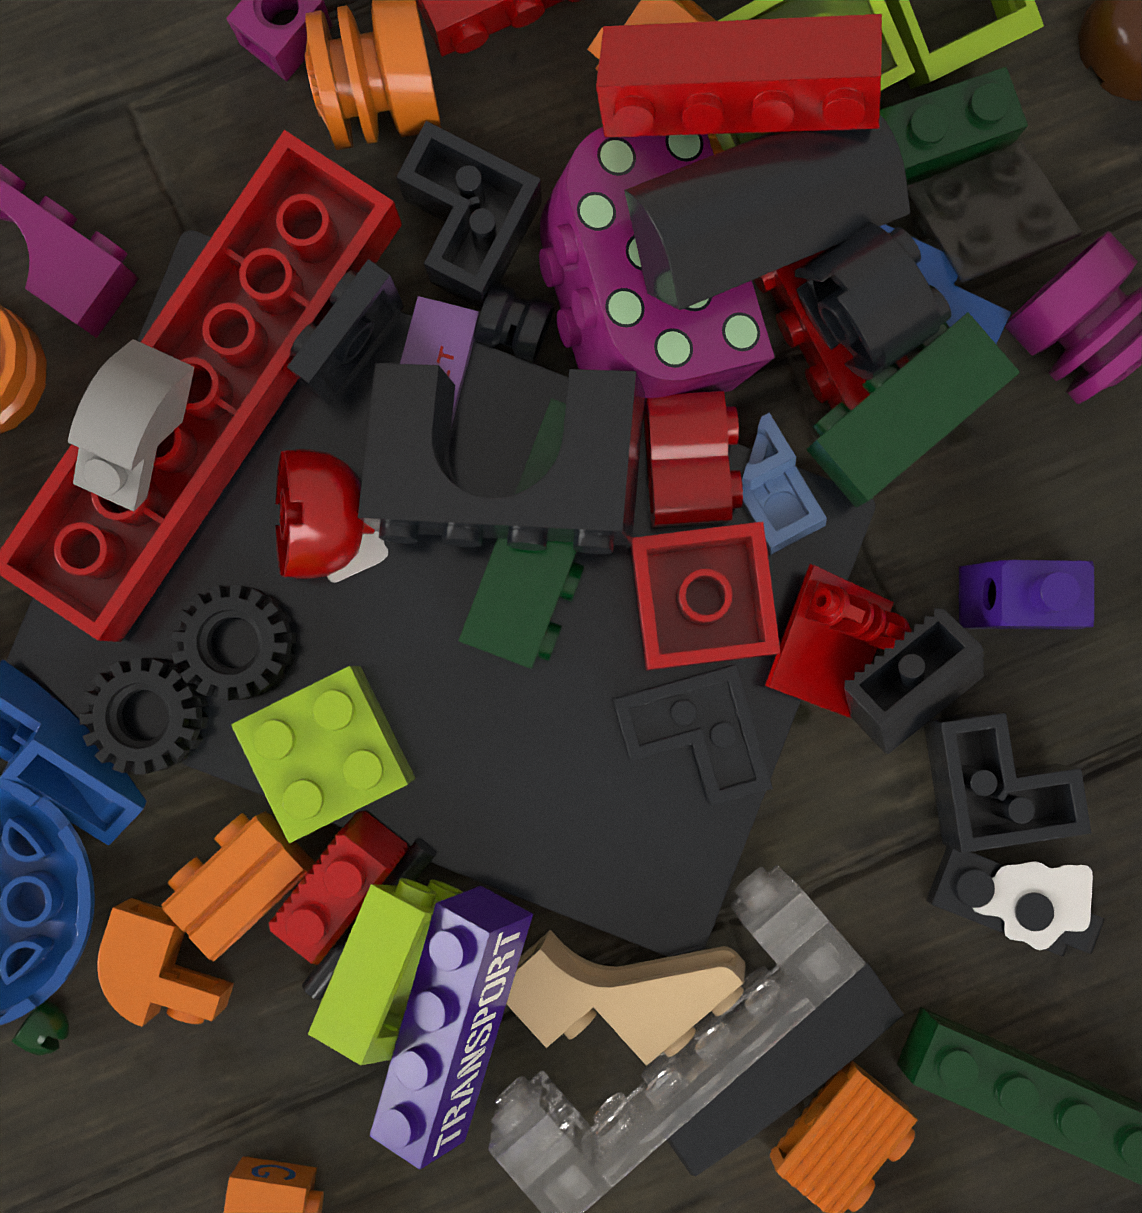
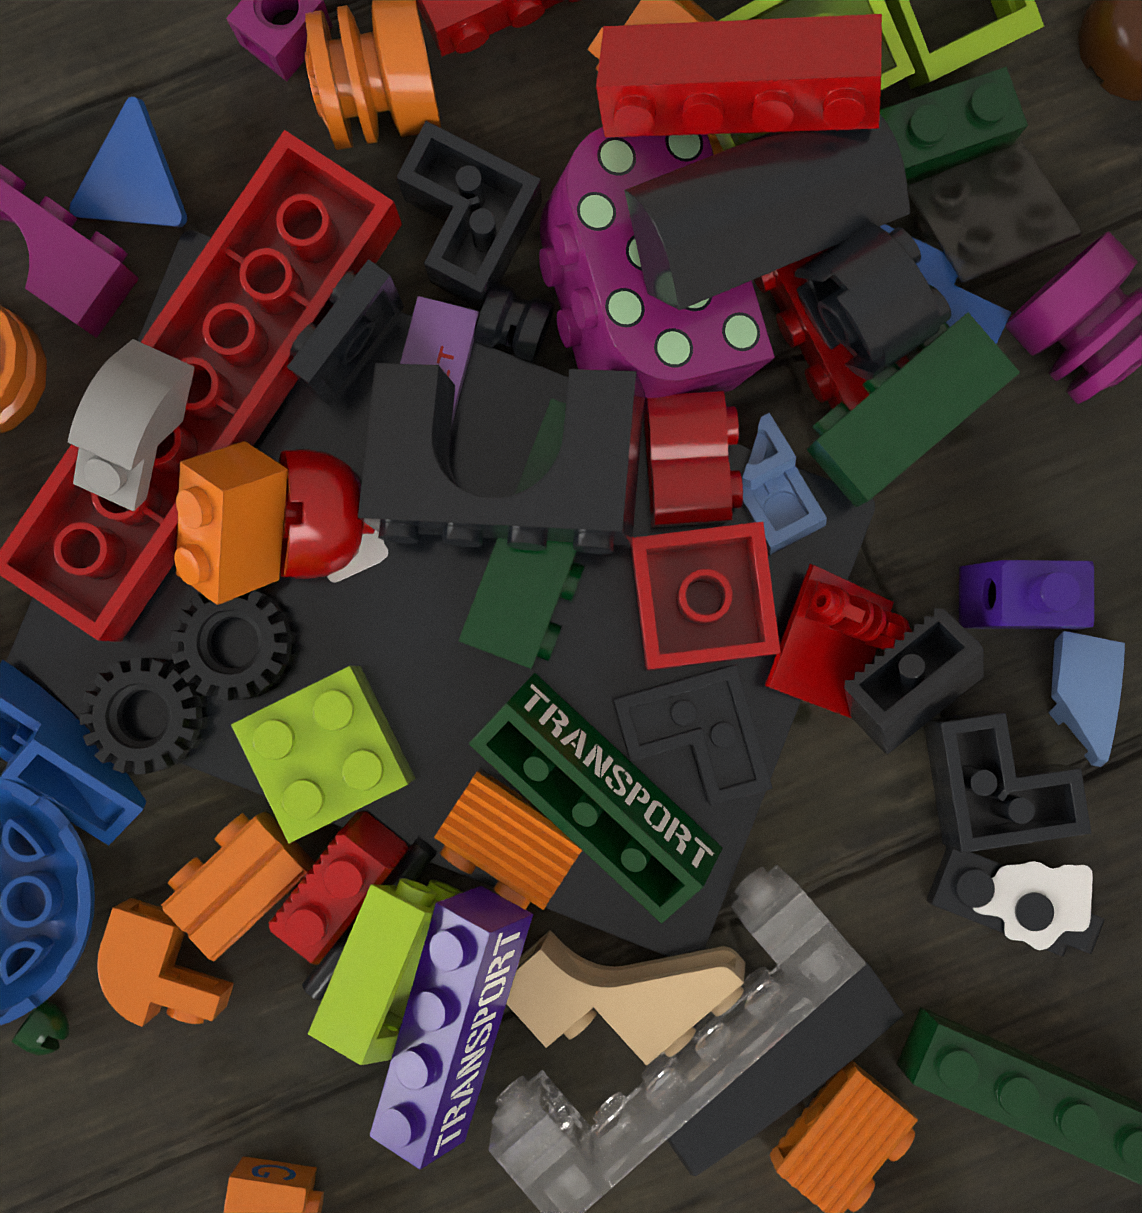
none -> blue piece [69,97,187,227]
none -> orange brick [174,441,288,605]
none -> orange brick [434,768,582,910]
none -> dark green brick [469,672,723,924]
none -> medium blue slope [1048,631,1125,767]

